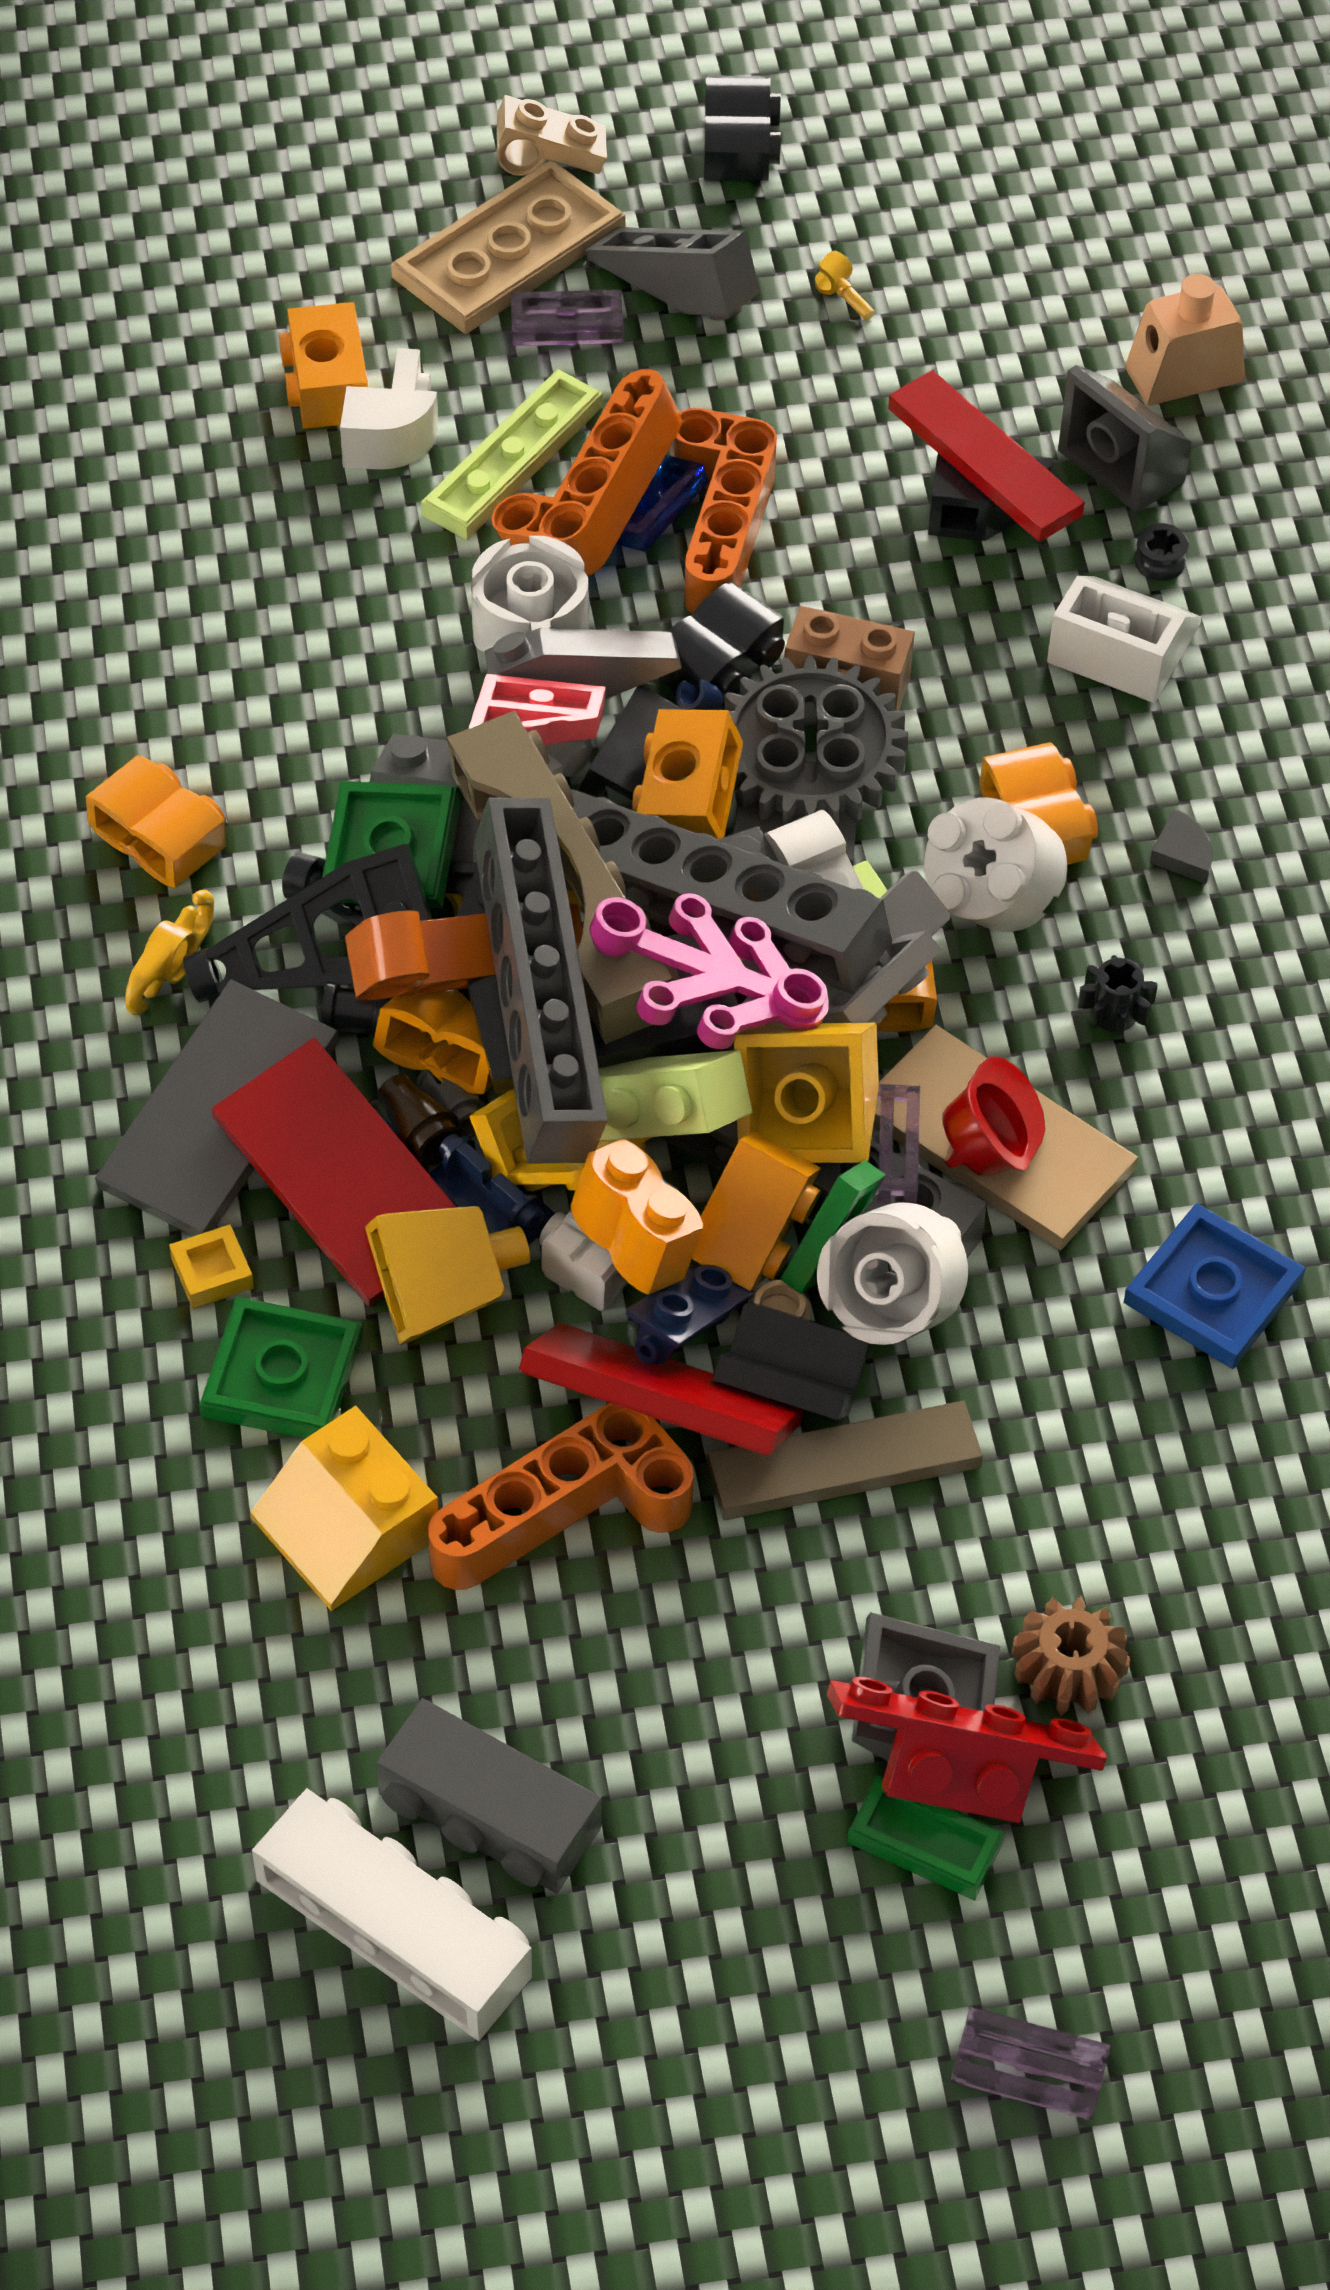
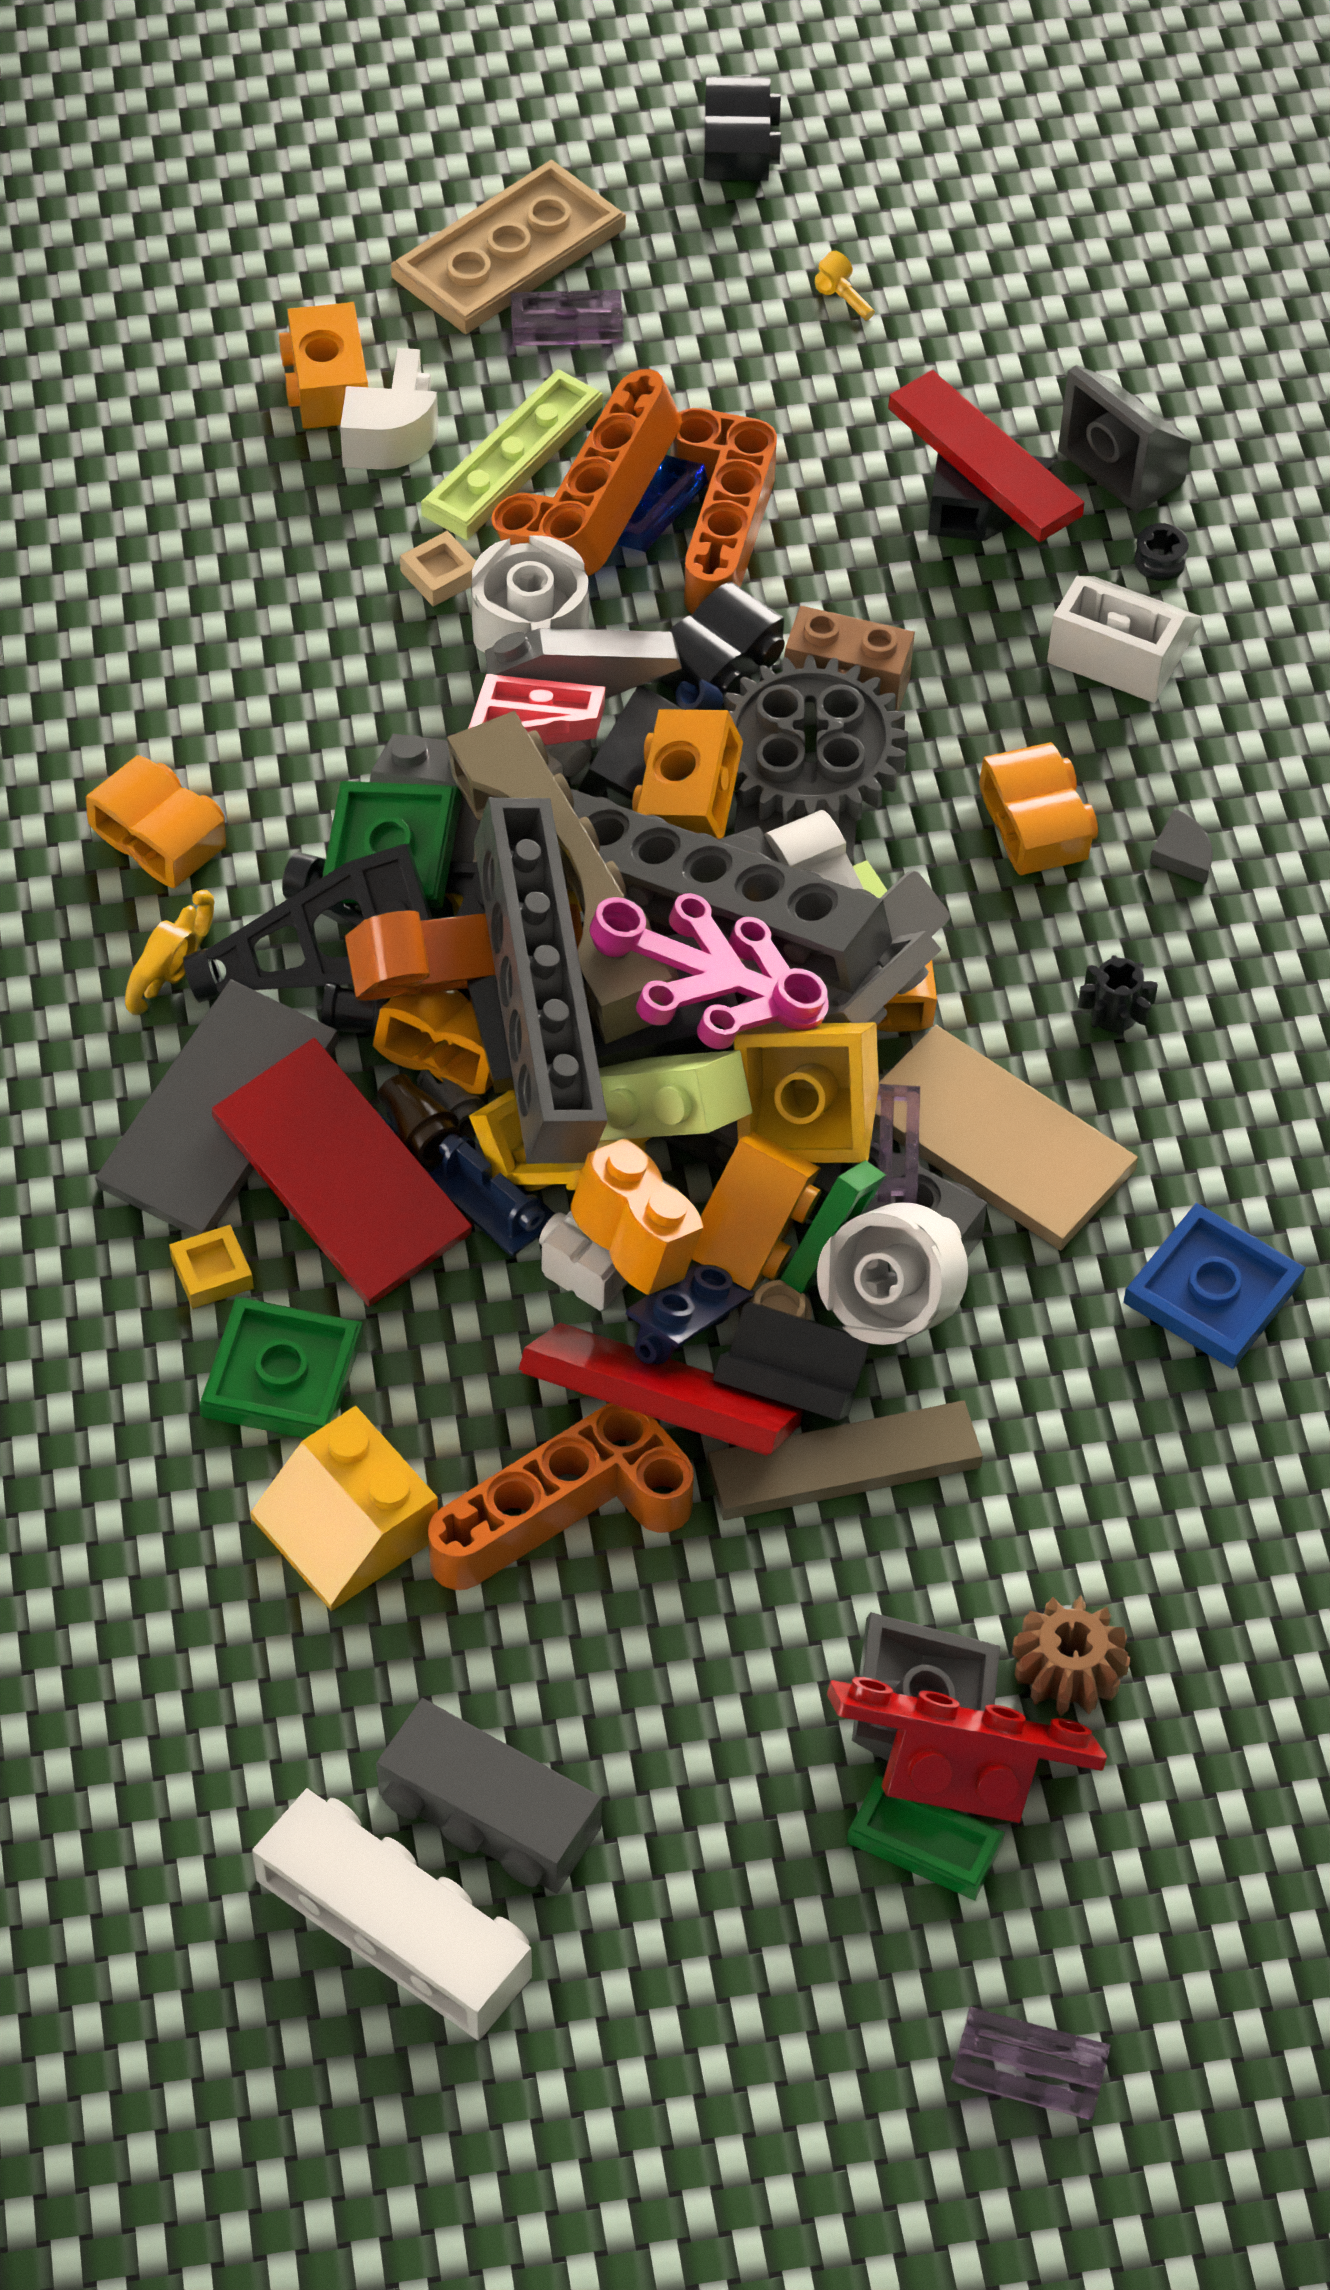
yellow torso [365,1206,530,1345] -> none
tan plate [497,95,607,176] -> none
dark grey slope [586,227,761,321] -> none
white brick [924,797,1067,932] -> none
red piece [942,1056,1045,1177] -> none
light nougat torso [1125,274,1245,407] -> none
none -> tan plate [400,531,476,607]

